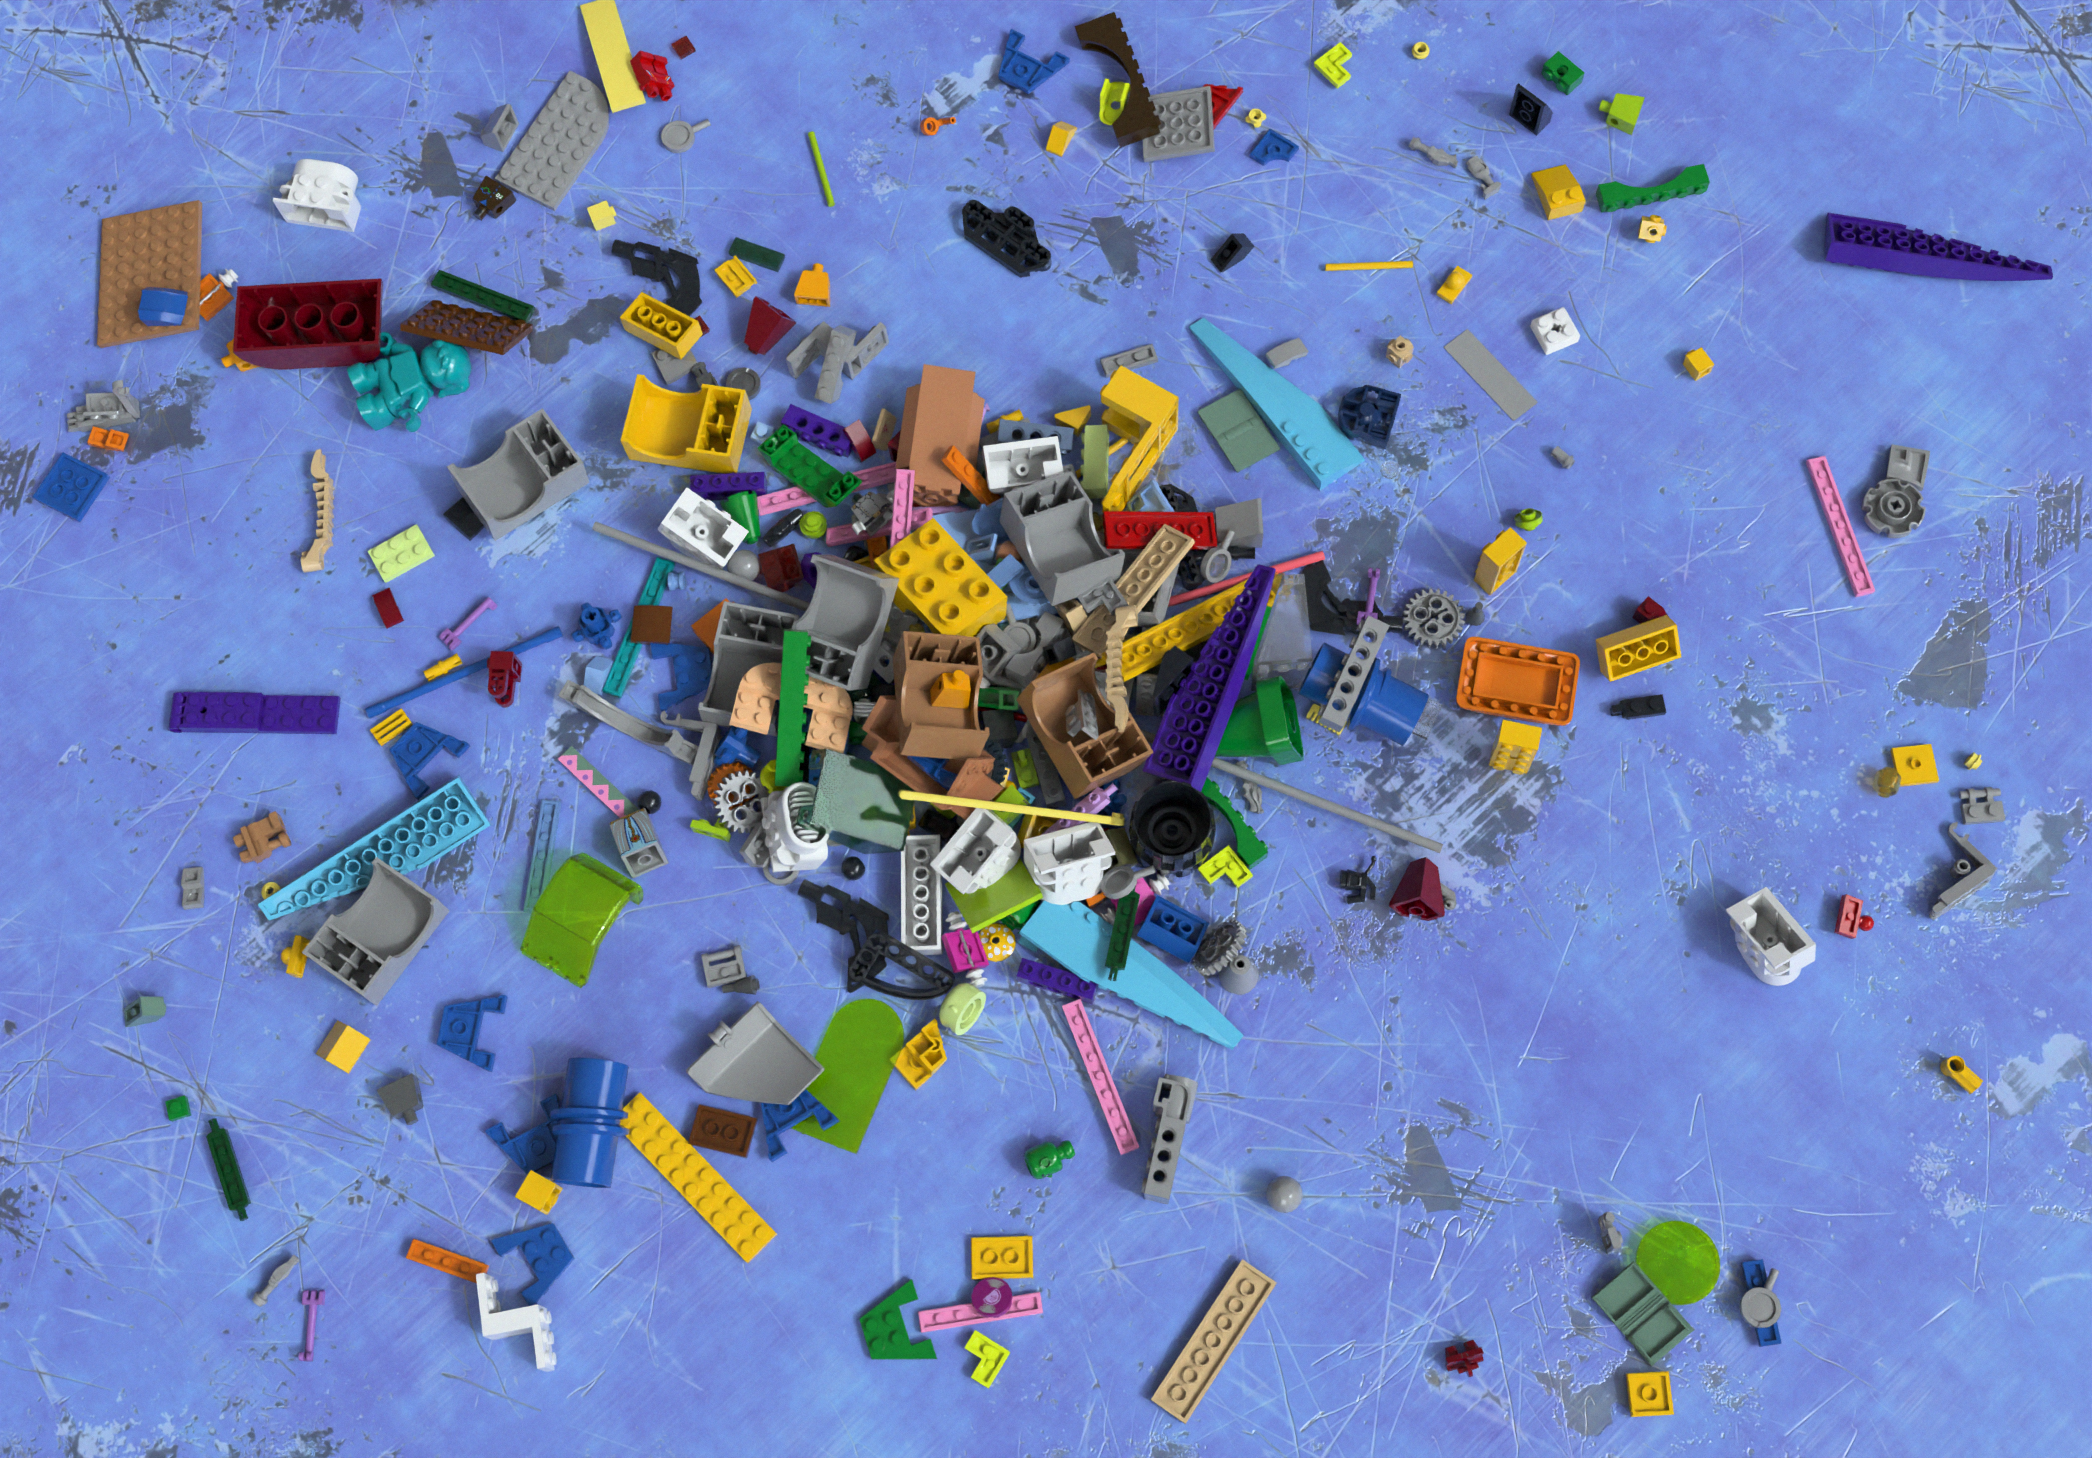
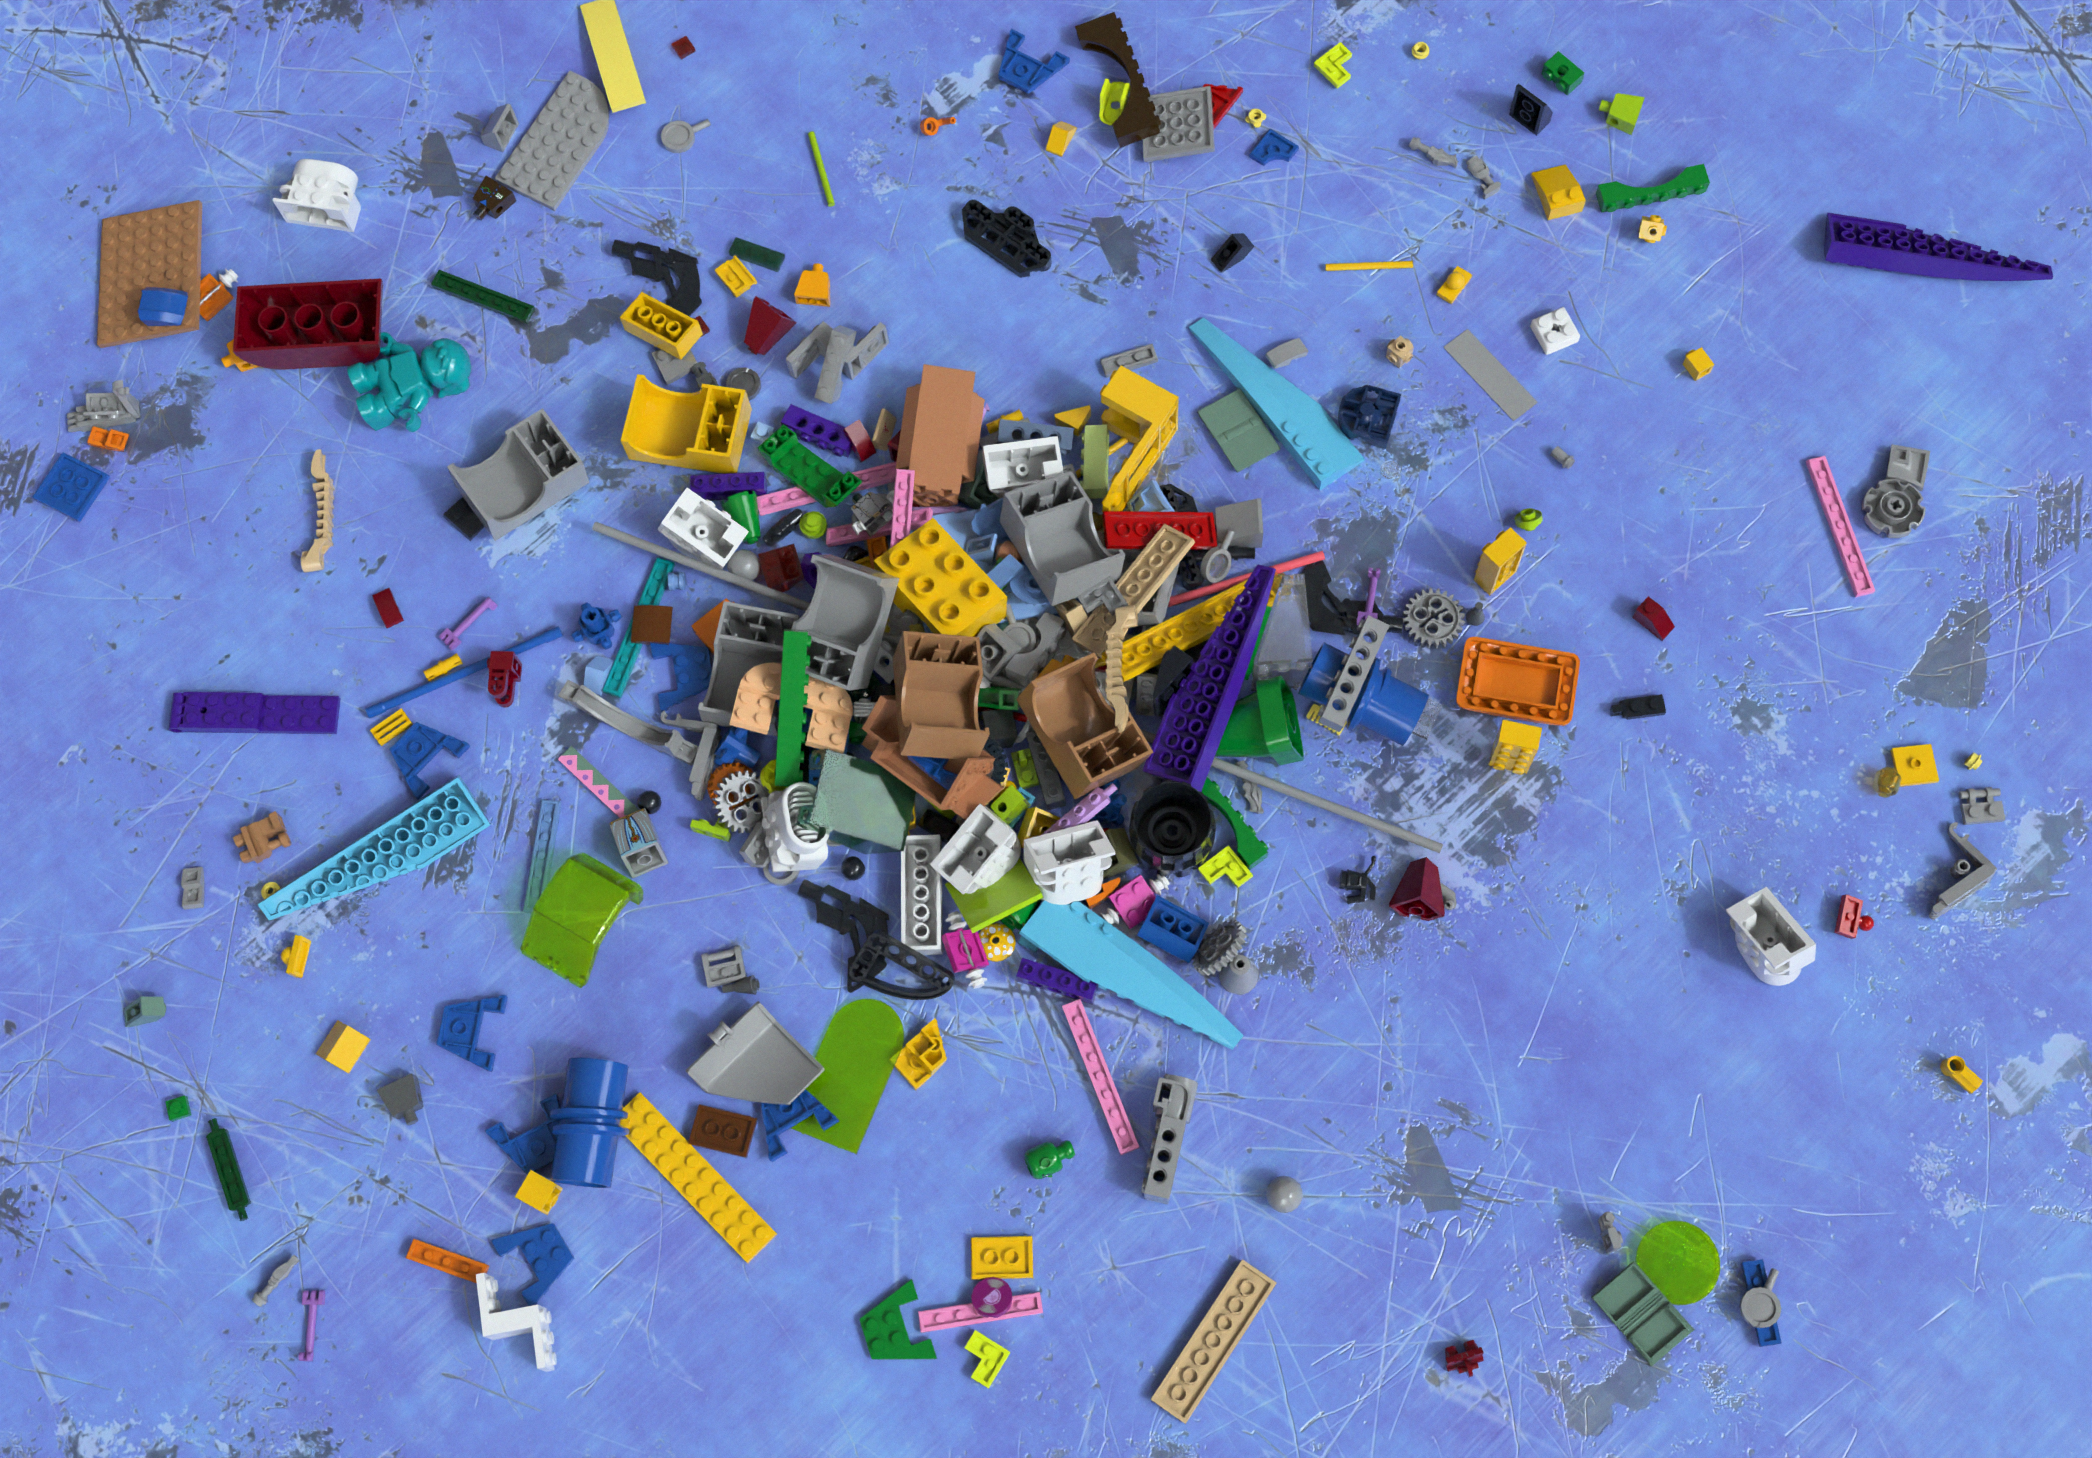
light grey piece [302,857,449,1006] -> none
yellowish green plate [368,524,435,583] -> none
reddish brown plate [400,300,533,355] -> none
light yellow brick [587,200,617,231] -> none
red hips [630,51,675,102] -> none
light yellow hinge [898,790,1125,826] -> none
light orange torso [930,670,971,709] -> none
yellowish green piece [939,983,986,1035] -> none
orange plate [941,445,1001,506] -> none
black brick [1042,637,1077,665] -> none
light grey bracket [1065,689,1099,740] -> none
light grey piece [1100,865,1156,899] -> none
dark green plate [1105,886,1140,981] -> none
yellow brick [1595,615,1681,682] -> none
yellow plate [1625,1371,1674,1417] -> none

